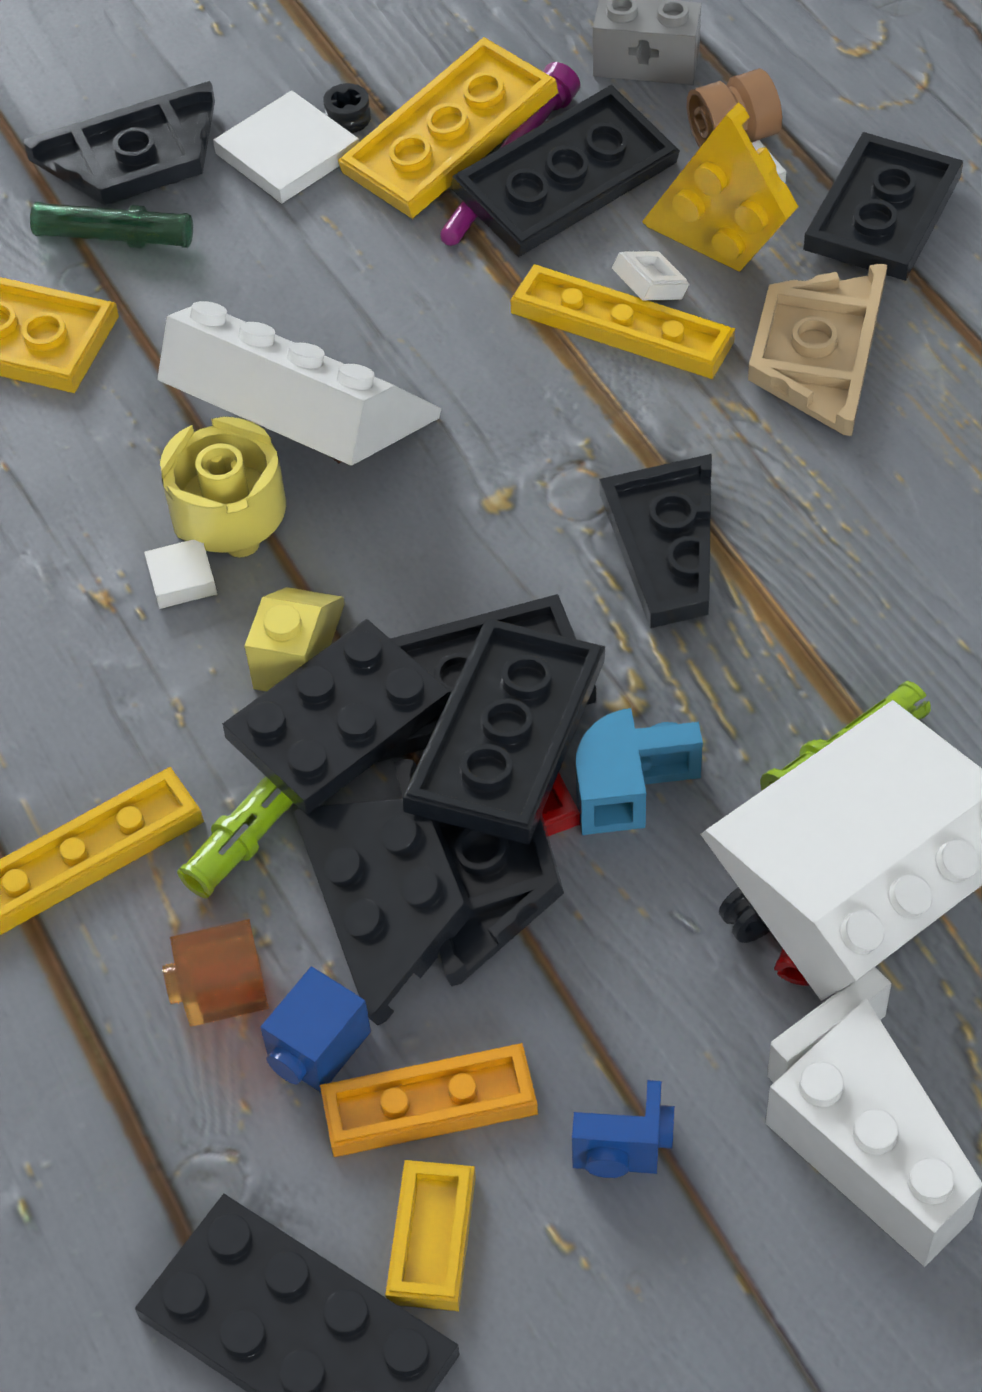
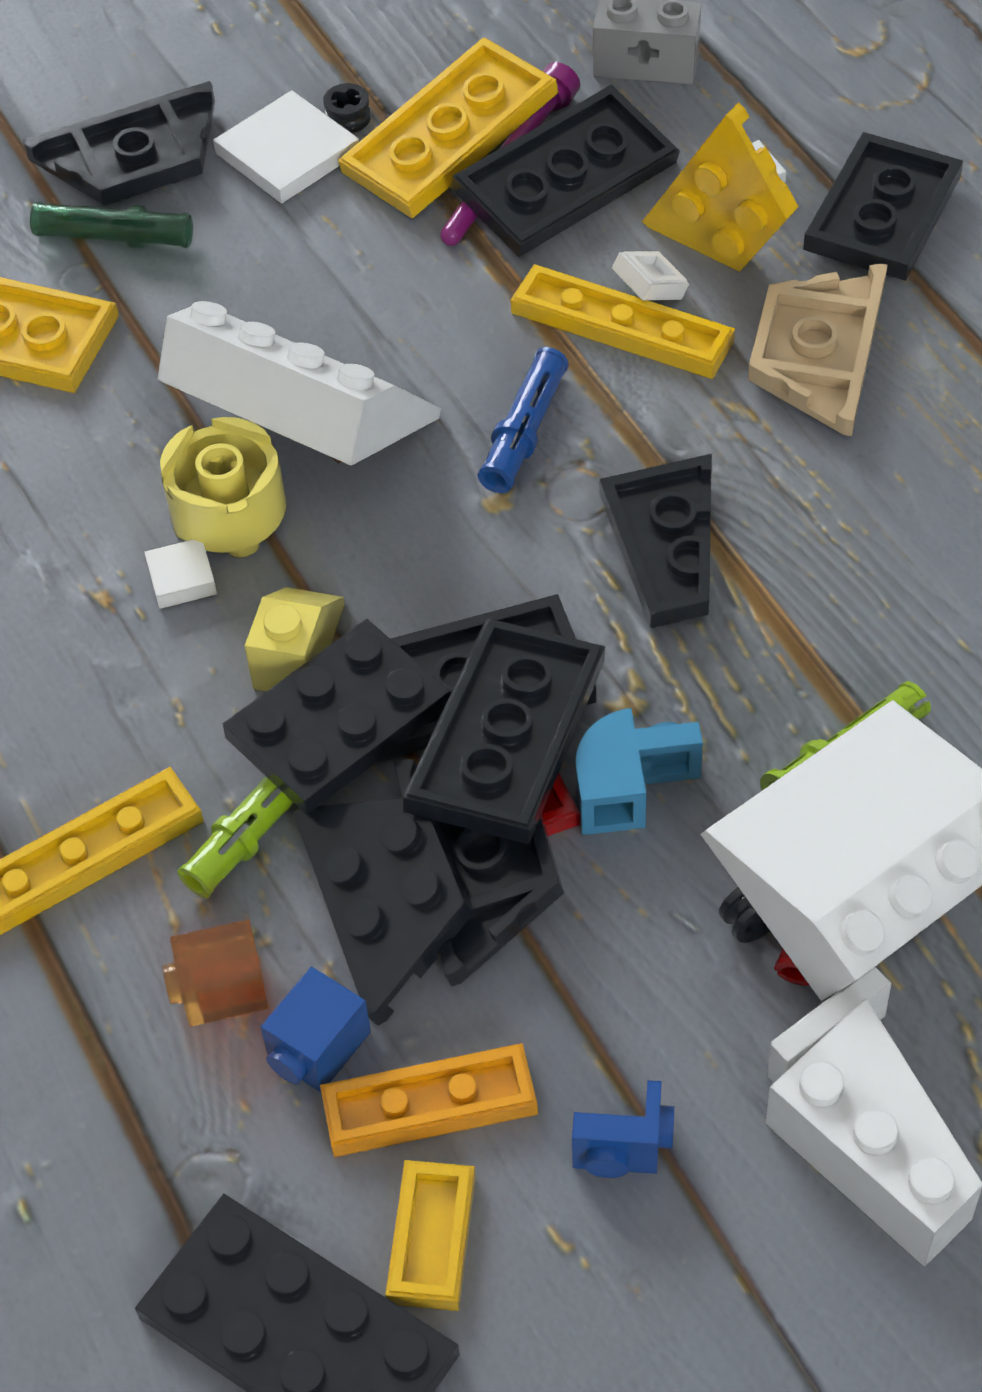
medium nougat wheel [686,68,783,148] -> none
none -> blue pin [477,347,569,493]

